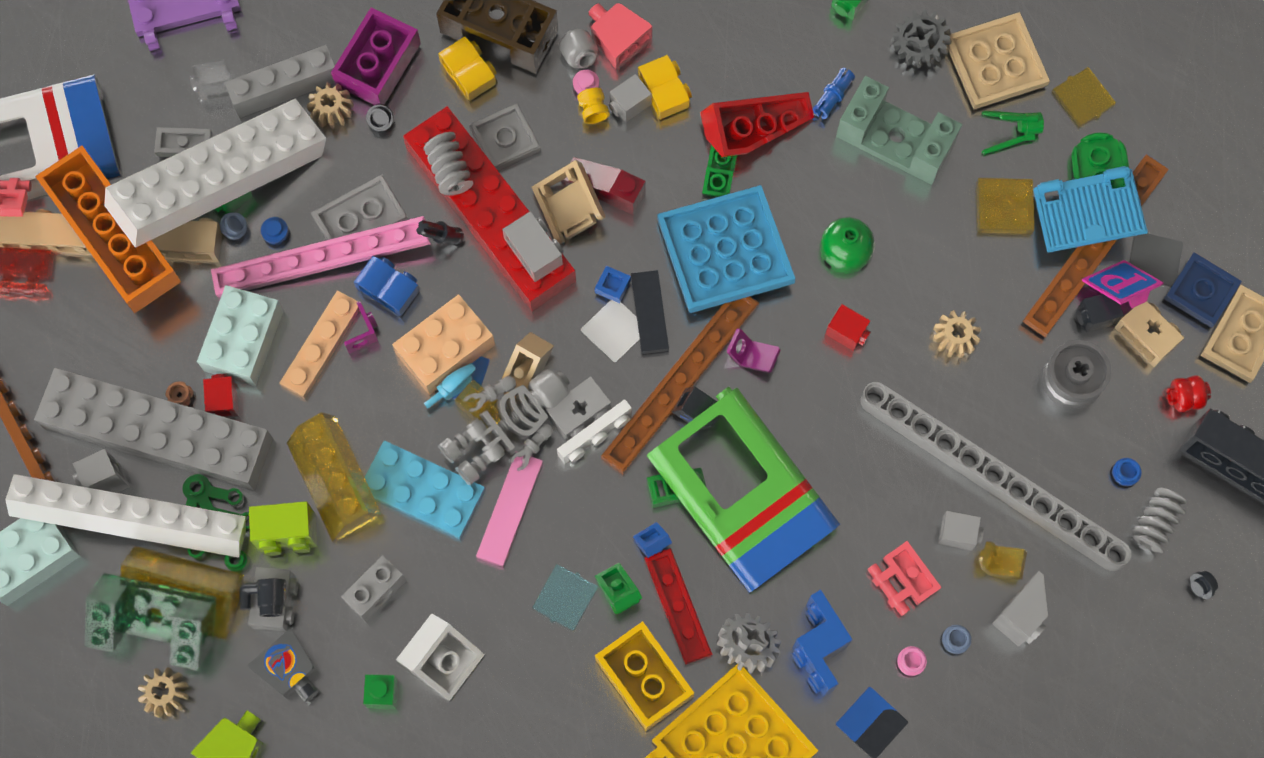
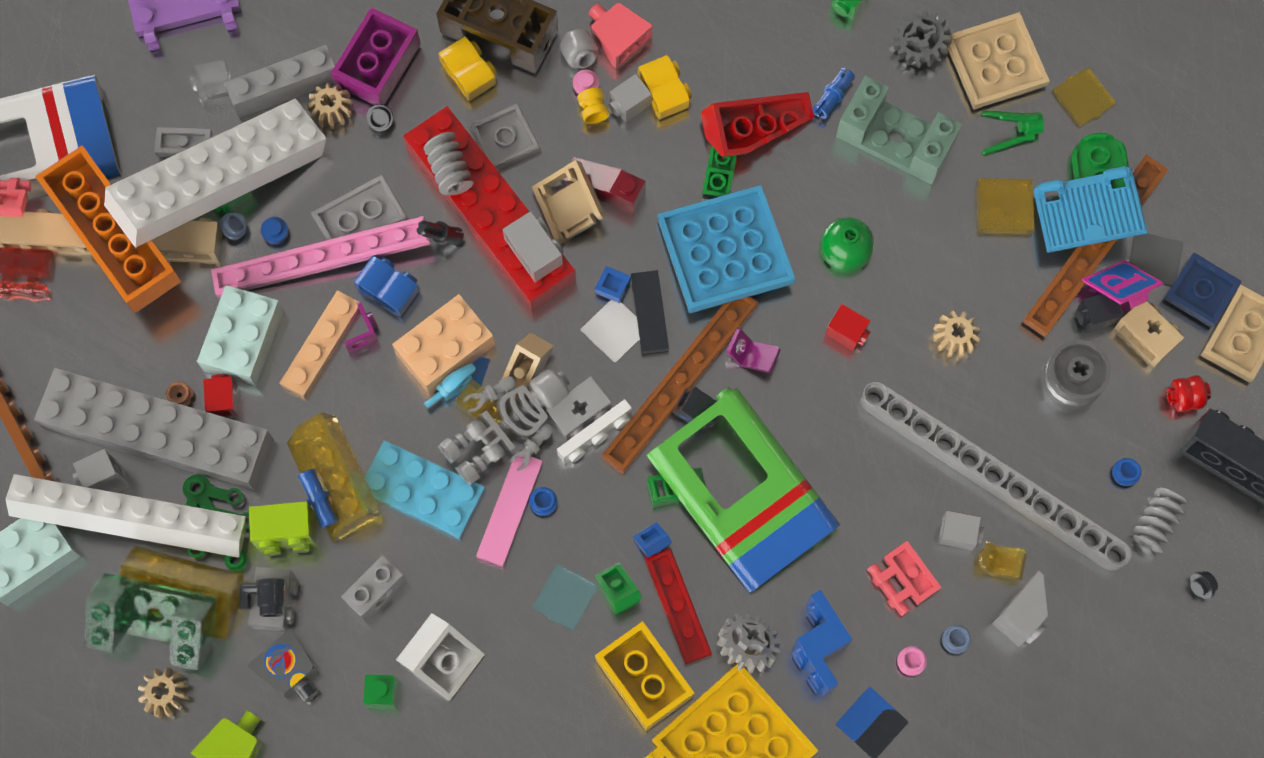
none -> blue pin [297,468,339,528]
none -> blue plate [529,487,558,516]

